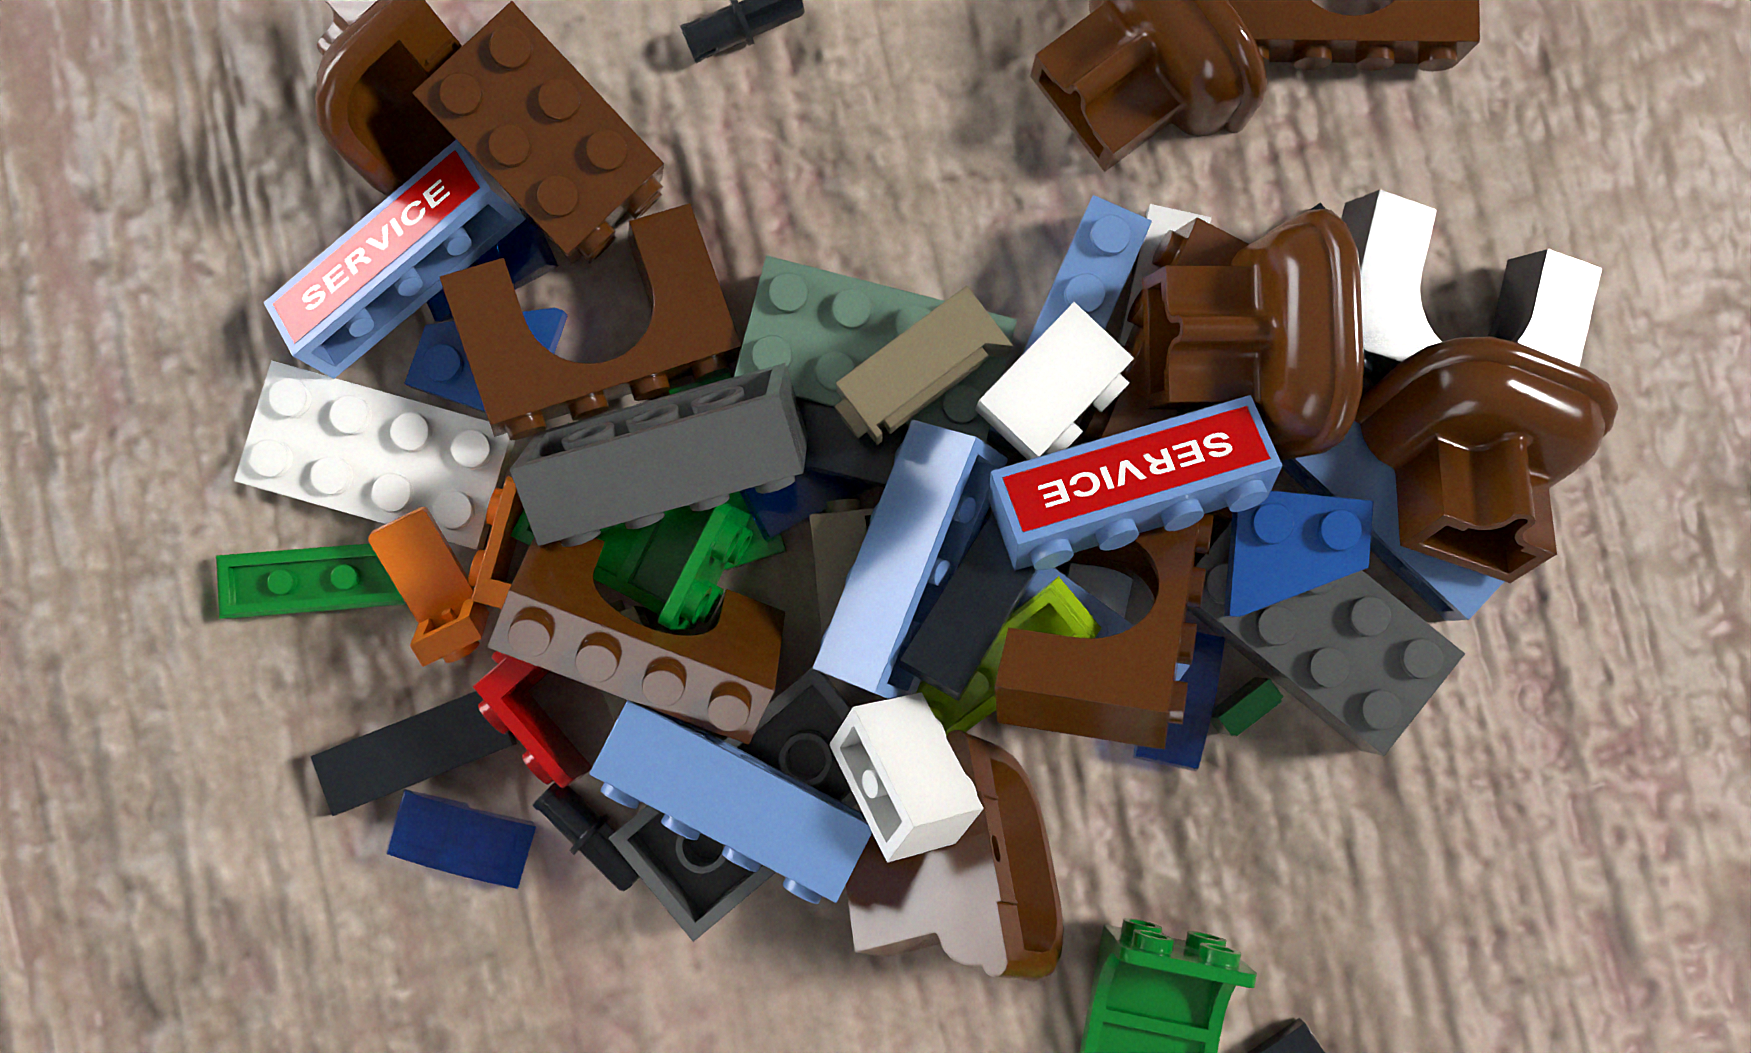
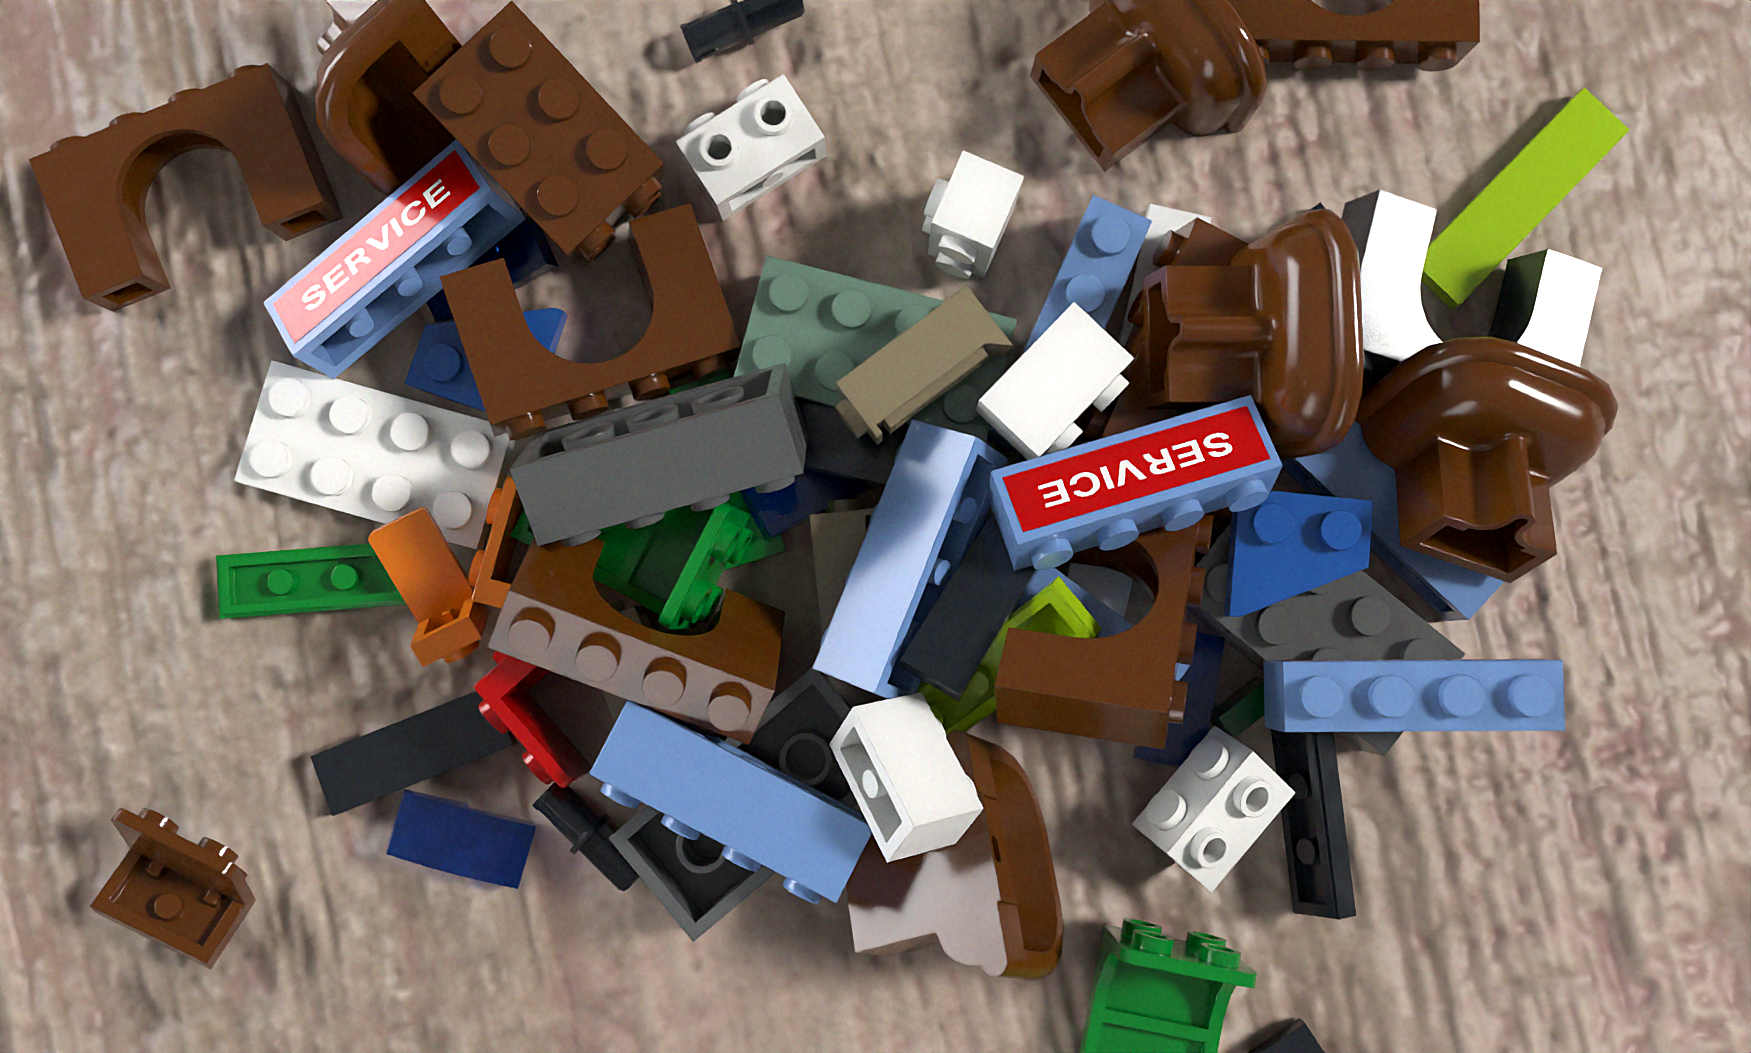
none -> reddish brown arch [29,63,344,312]
none -> reddish brown bracket [90,808,256,970]
none -> white brick [676,74,827,221]
none -> white brick [922,150,1024,279]
none -> white brick [1132,726,1295,893]
none -> medium blue brick [1263,659,1565,732]
none -> black tile [1271,729,1356,920]
none -> lime tile [1421,87,1630,310]

